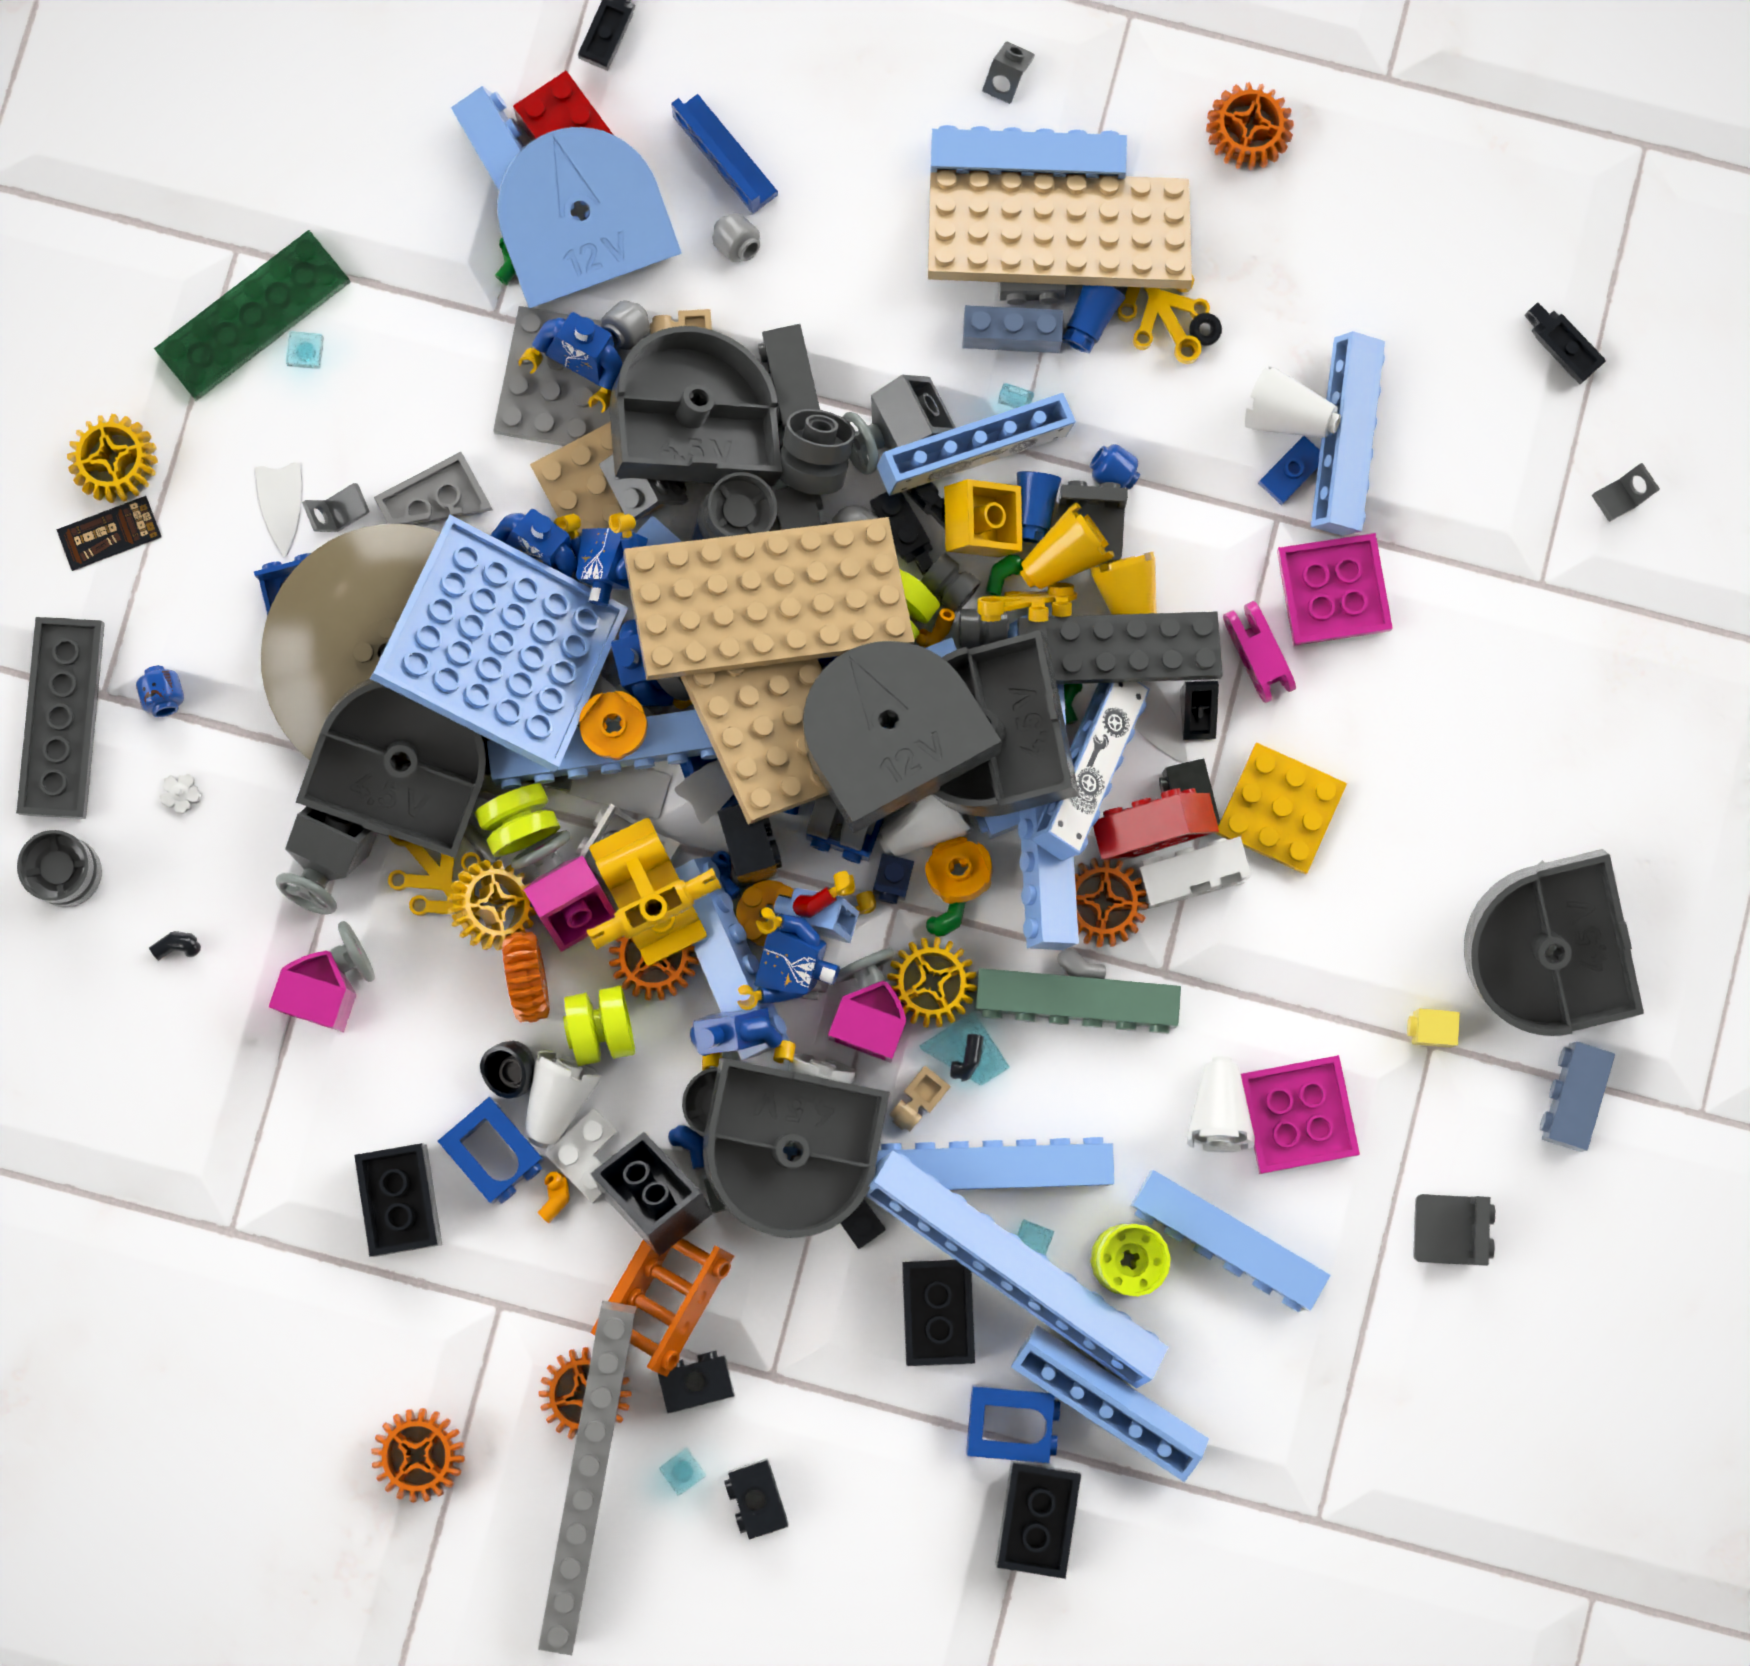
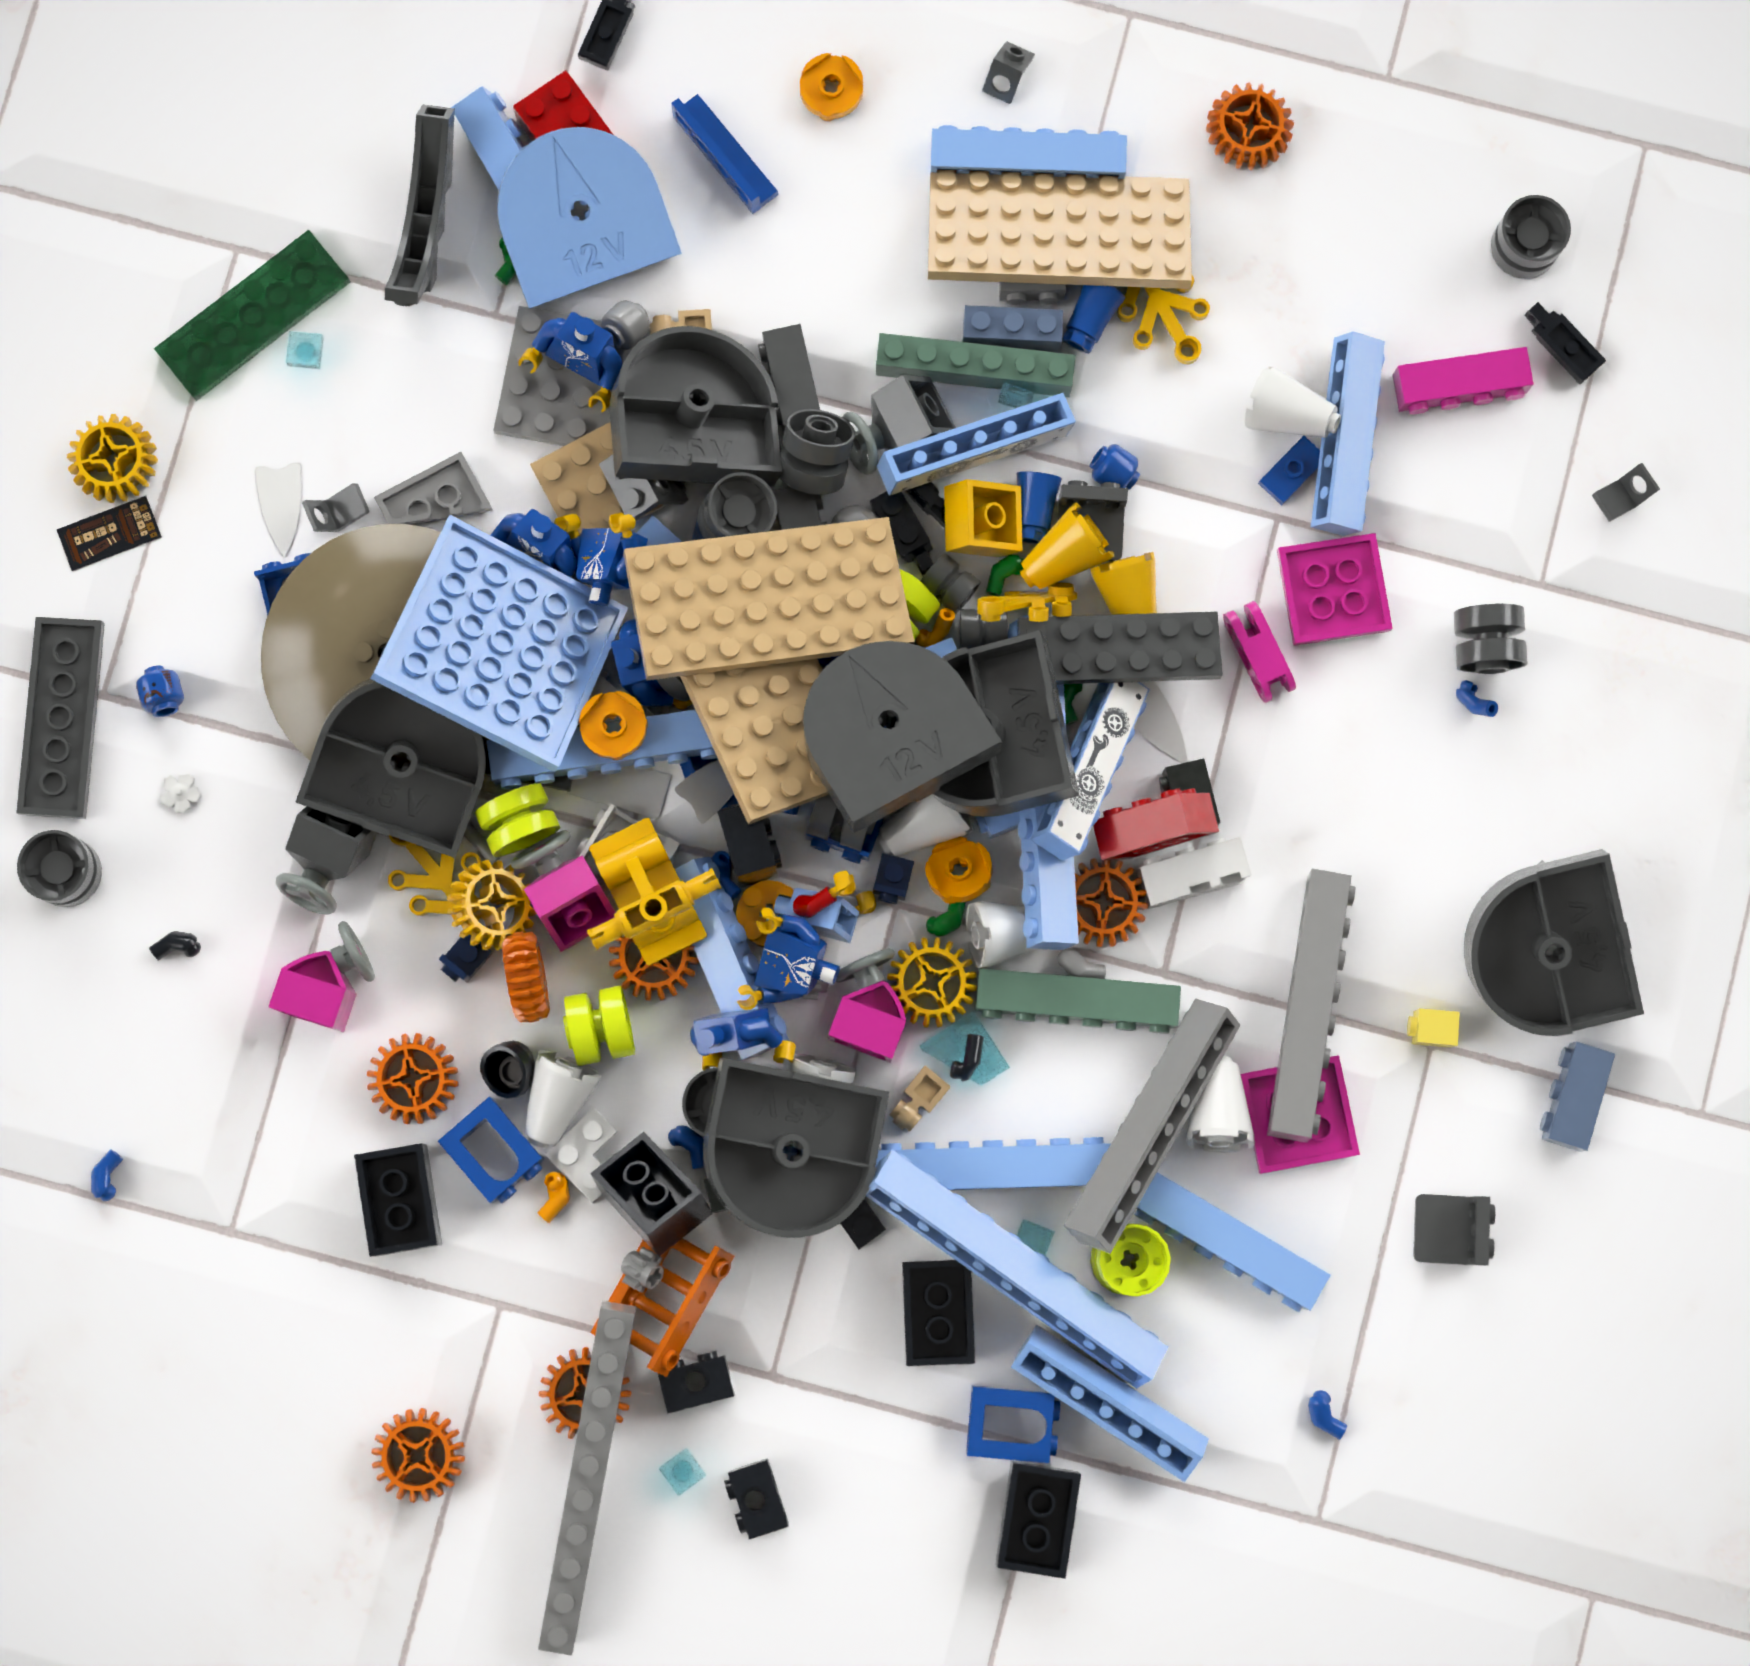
light grey head [712,213,760,262] -> none
black slope [1180,681,1219,740] -> none
black plate [1189,313,1222,346] -> none
yellow plate [1215,742,1347,875] -> none
none -> blue arm [91,1149,124,1202]
none -> orange gear [367,1033,459,1125]
none -> dark grey arch [384,104,455,306]
none -> dark blue bracket [438,934,493,983]
none -> light grey gear [621,1247,664,1293]
none -> light orange plate [800,53,863,121]
none -> sand green brick [876,333,1076,397]
none -> white cone [966,901,1036,968]
none -> light grey brick [1064,998,1241,1254]
none -> light grey brick [1267,868,1356,1143]
none -> blue arm [1308,1390,1347,1440]
none -> dark pink brick [1392,347,1534,415]
none -> dark grey wheel [1453,603,1528,674]
none -> blue arm [1456,680,1498,717]
none -> dark grey wheel [1491,195,1571,279]

